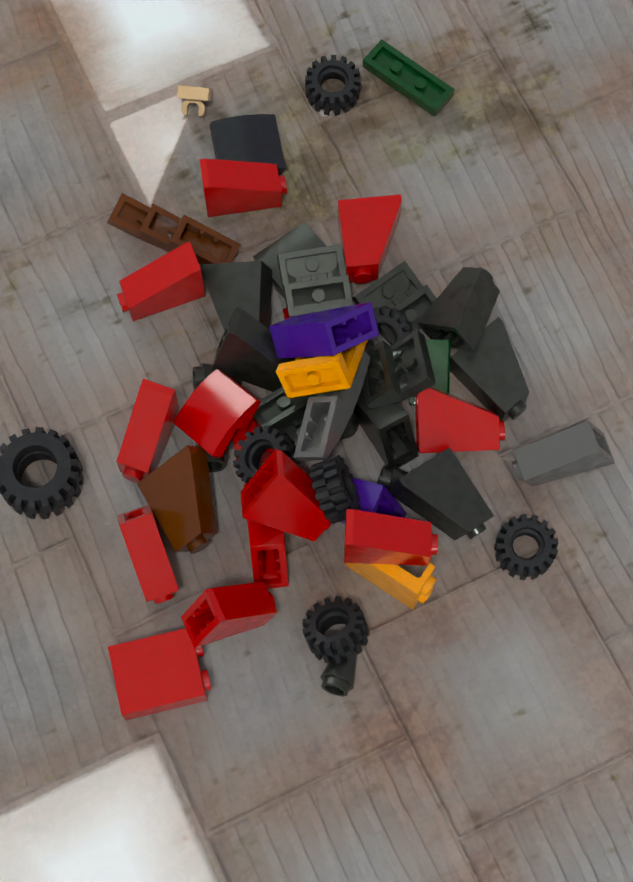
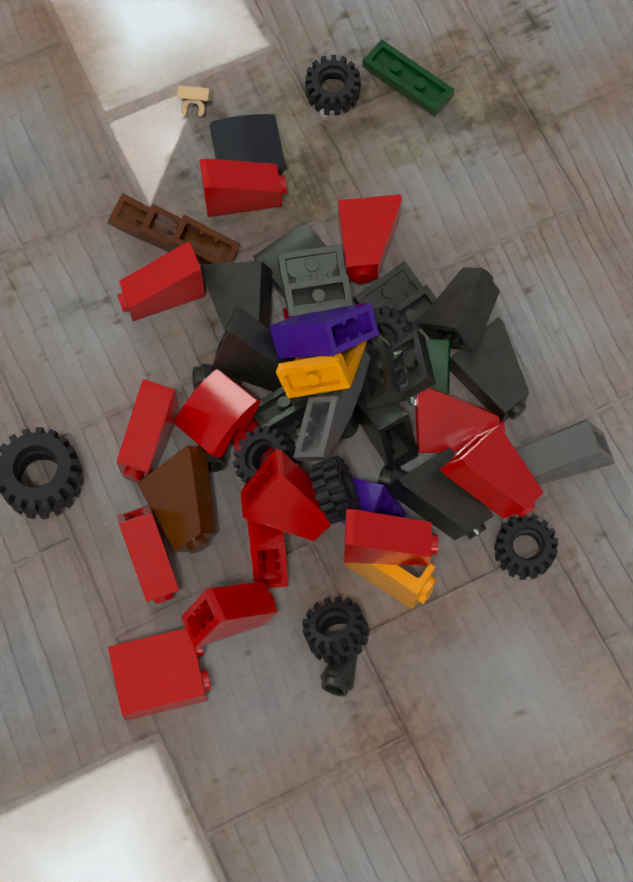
none -> red slope [440,425,544,519]

